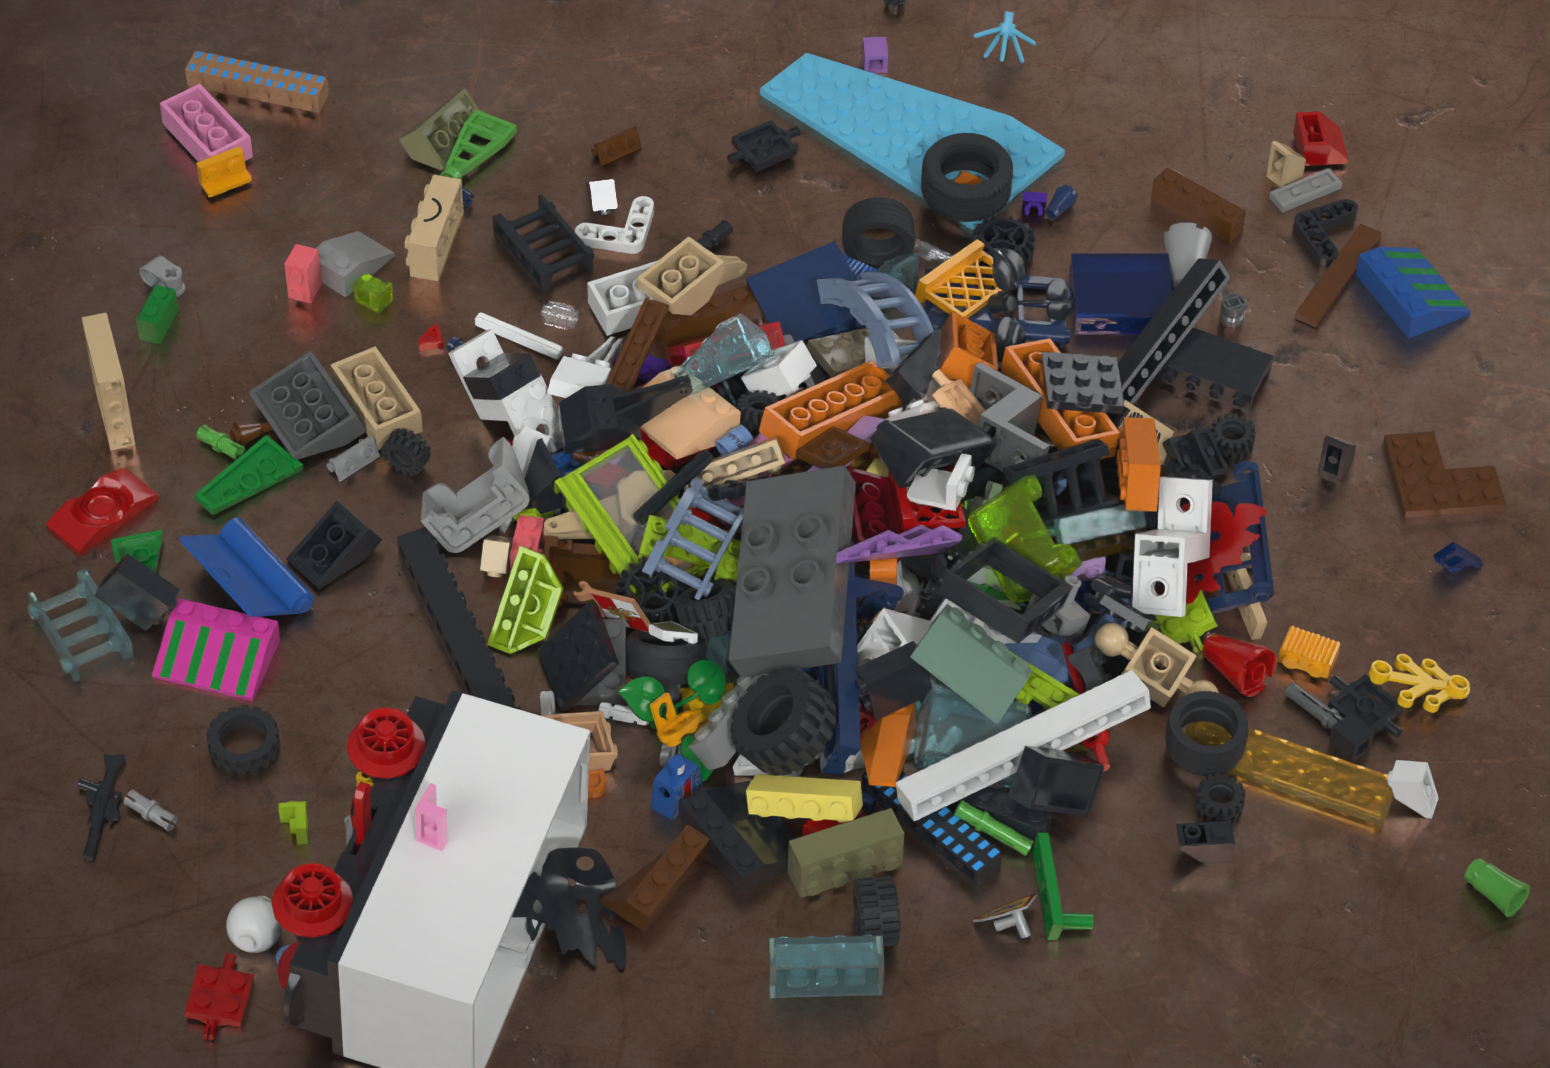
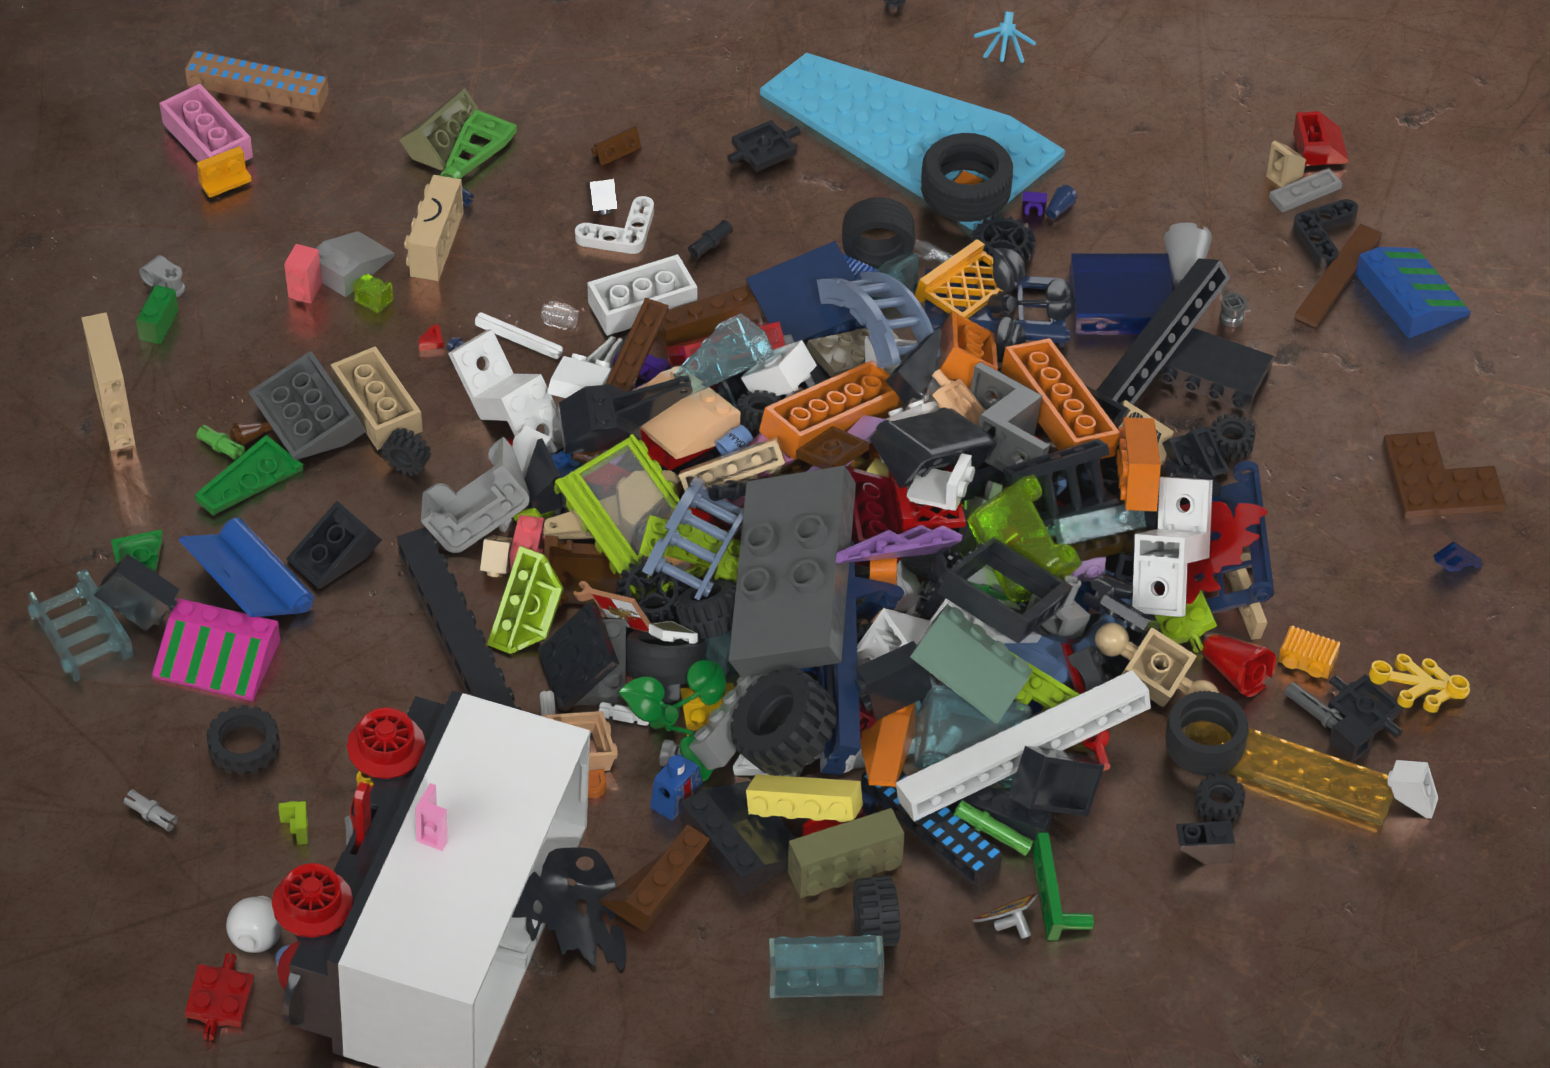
red slope [46,468,159,555] -> none
black piece [77,754,126,861] -> none
light grey hinge [326,435,380,482] -> none
black brick [463,353,541,400] -> none
black fence [493,194,595,293] -> none
black axle [633,449,713,525] -> none
tan slope [636,236,747,315] -> none
light orange bracket [650,693,701,747] -> none
medium lavender brick [862,37,888,73] -> none
plate [1040,352,1124,414] -> none
reddish brown wedge [1151,167,1246,244] -> none
black slope [1318,435,1356,481] -> none
bright green plant [1464,858,1530,917] -> none

